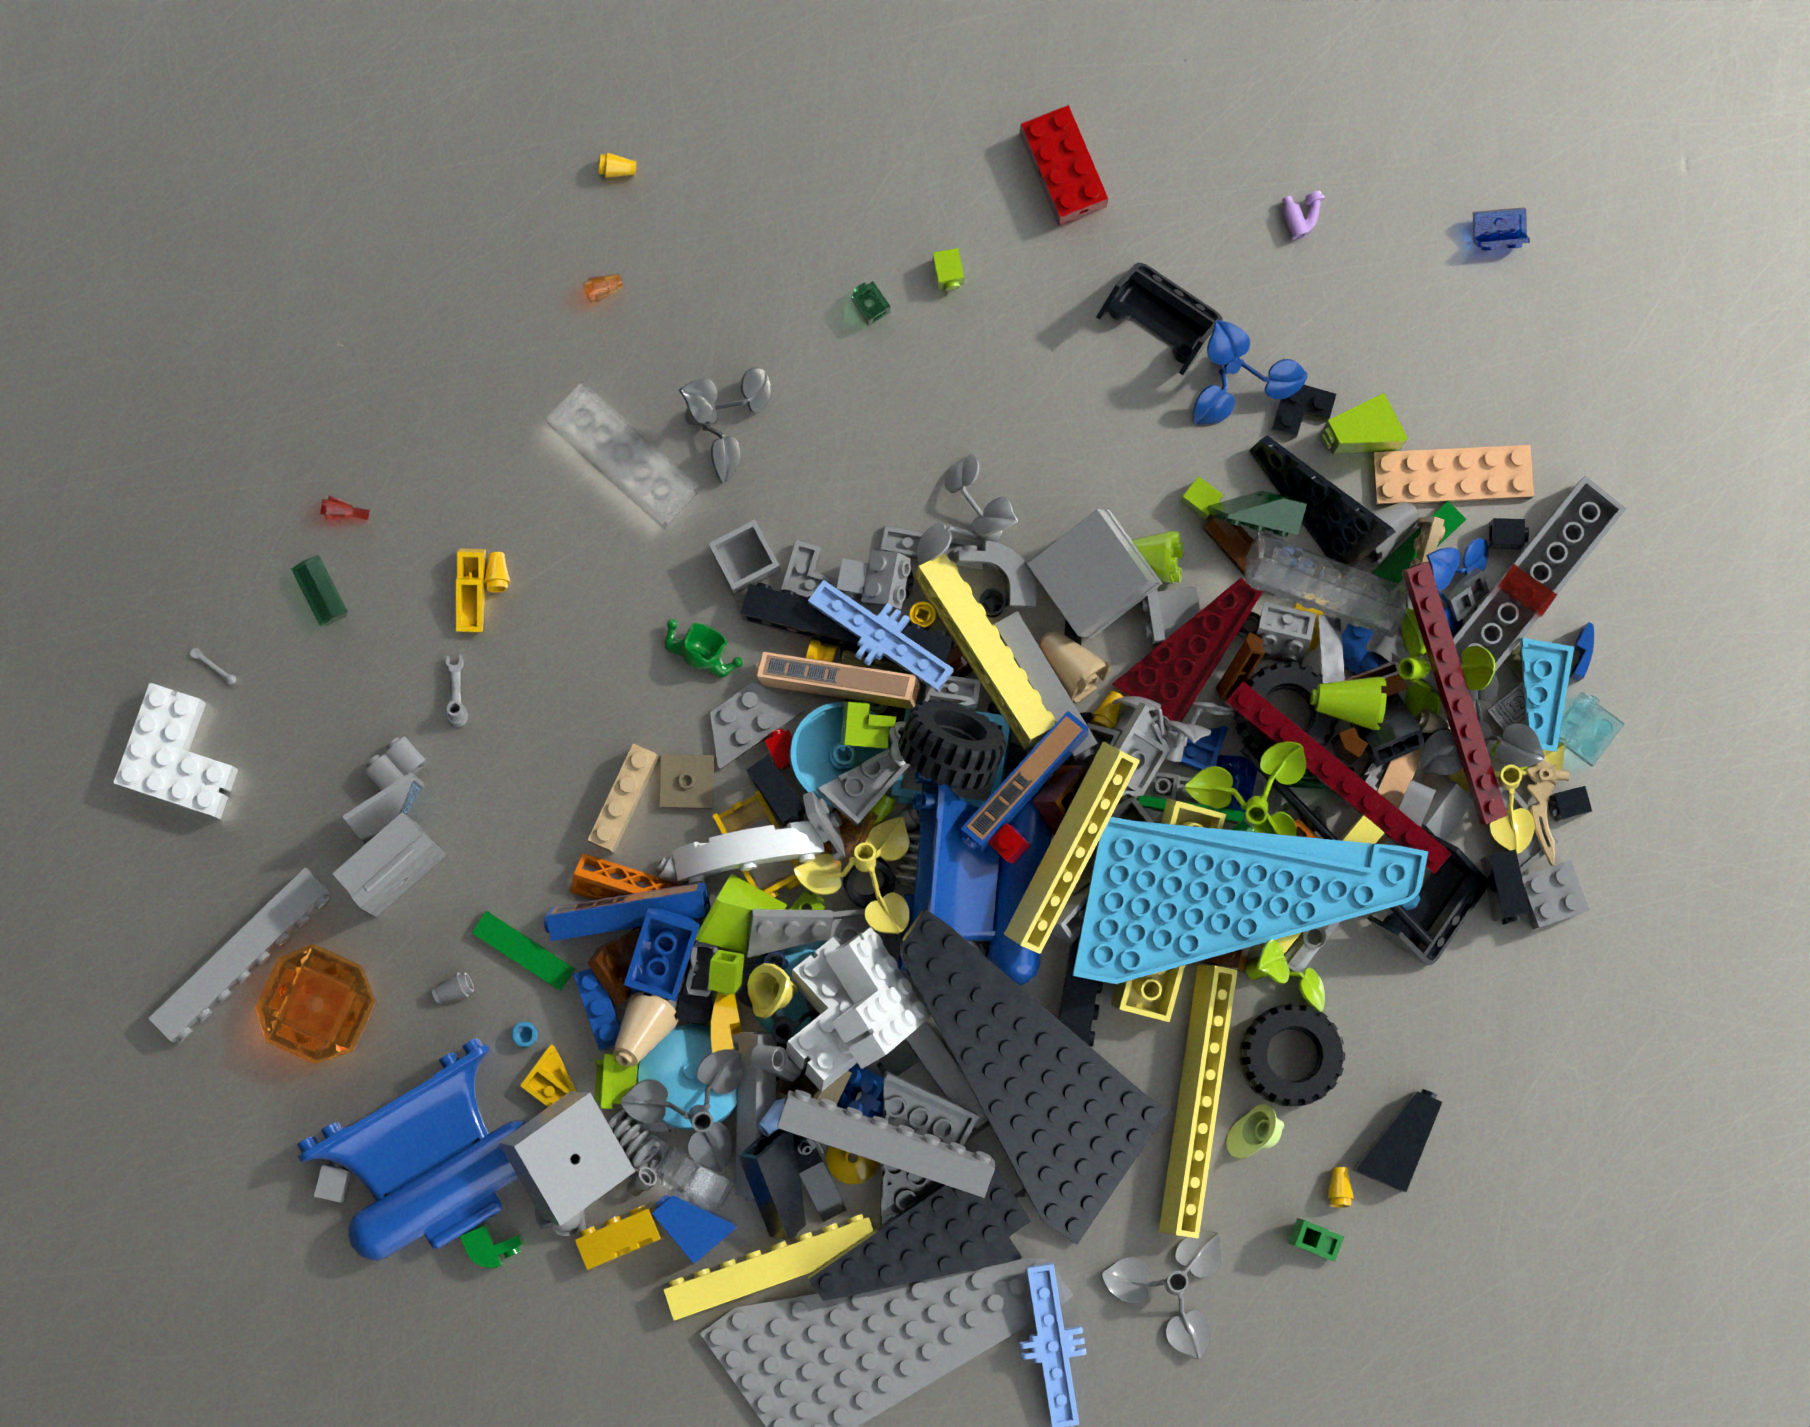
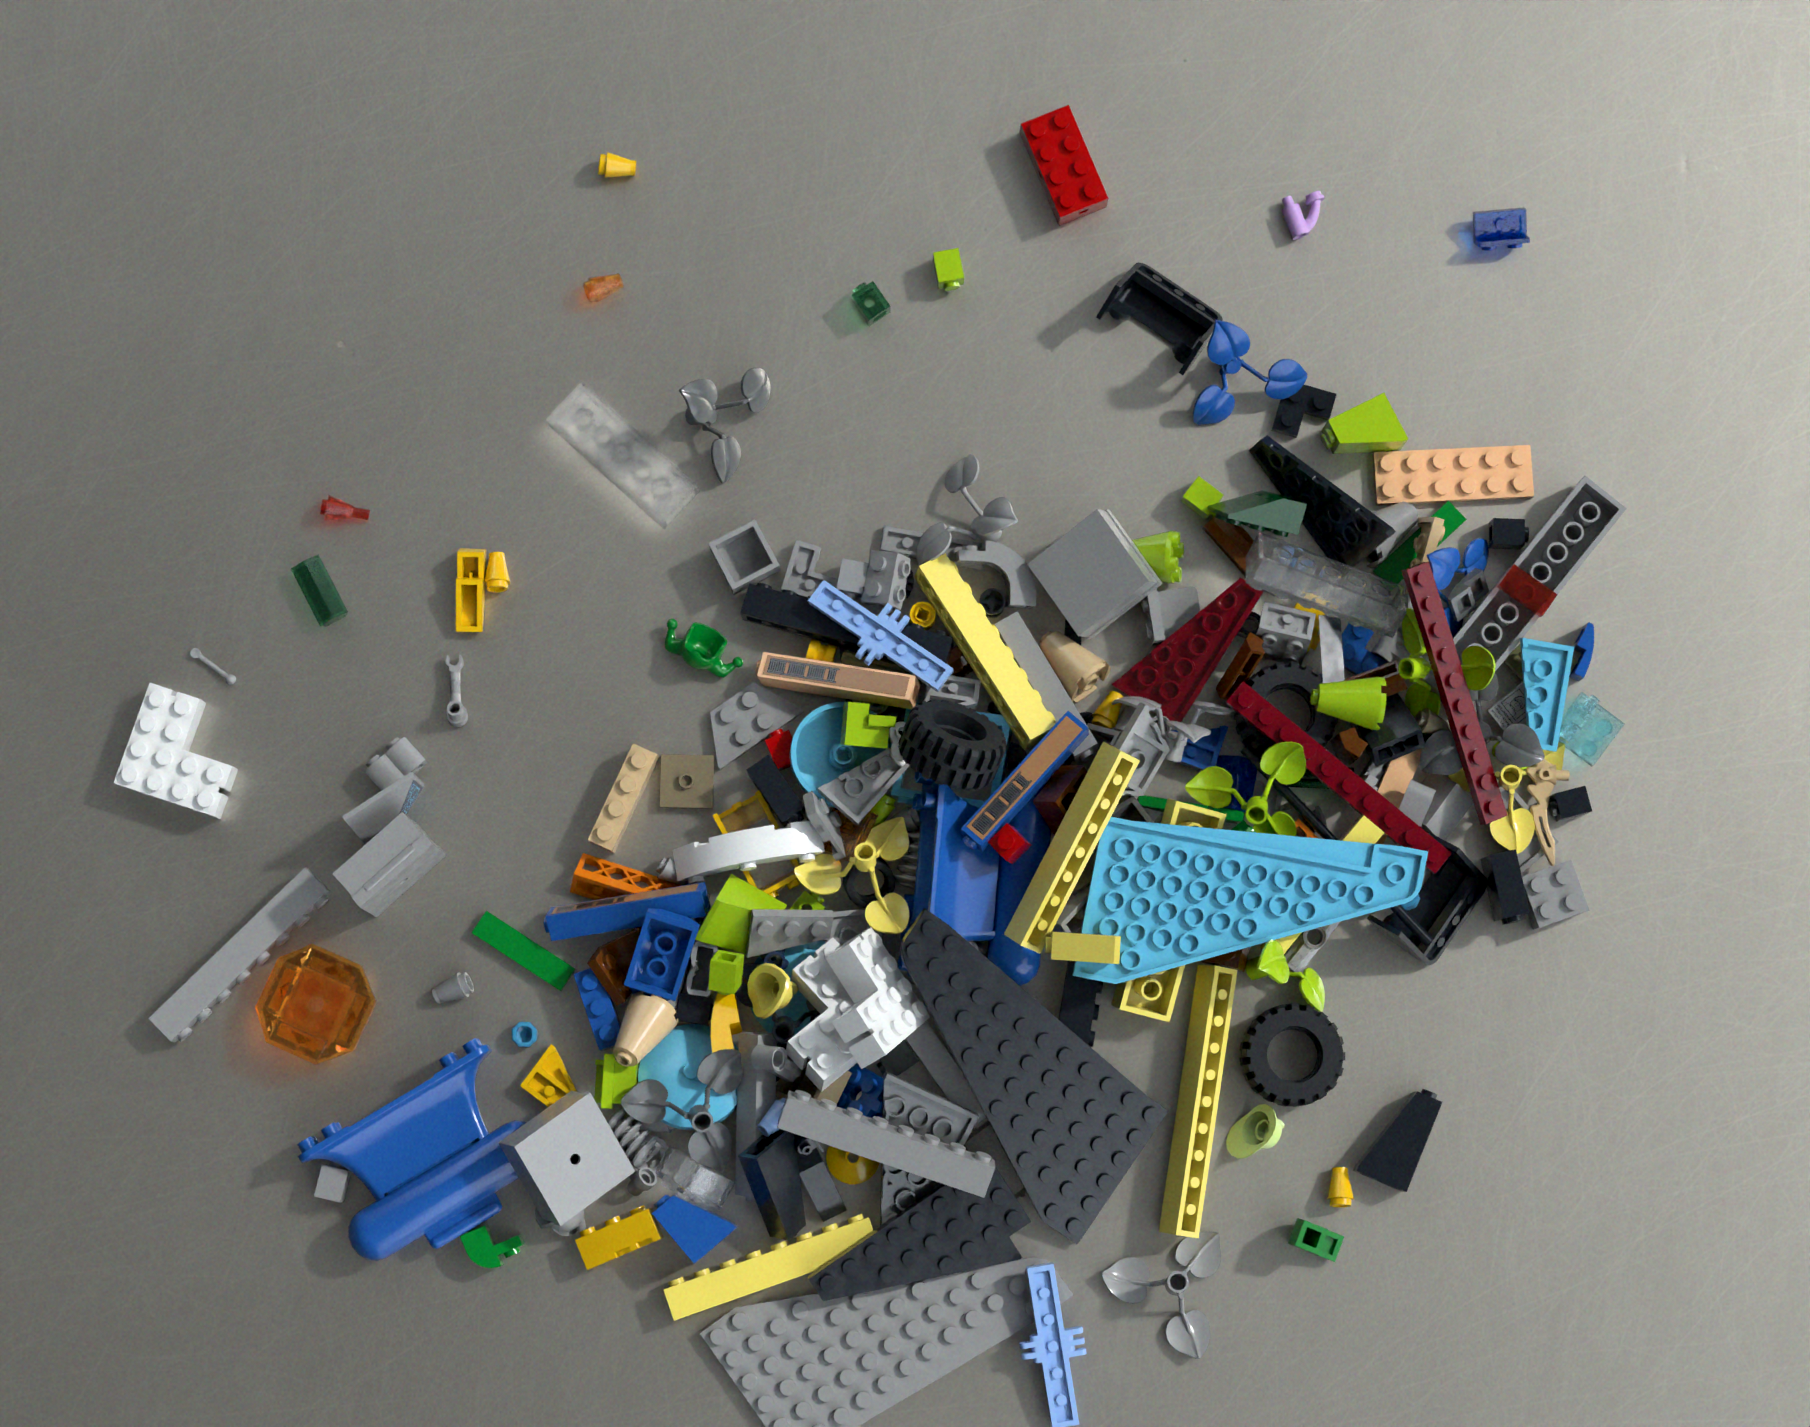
light grey slope [1149,772,1203,805] -> none
none -> light yellow slope [1045,931,1121,964]

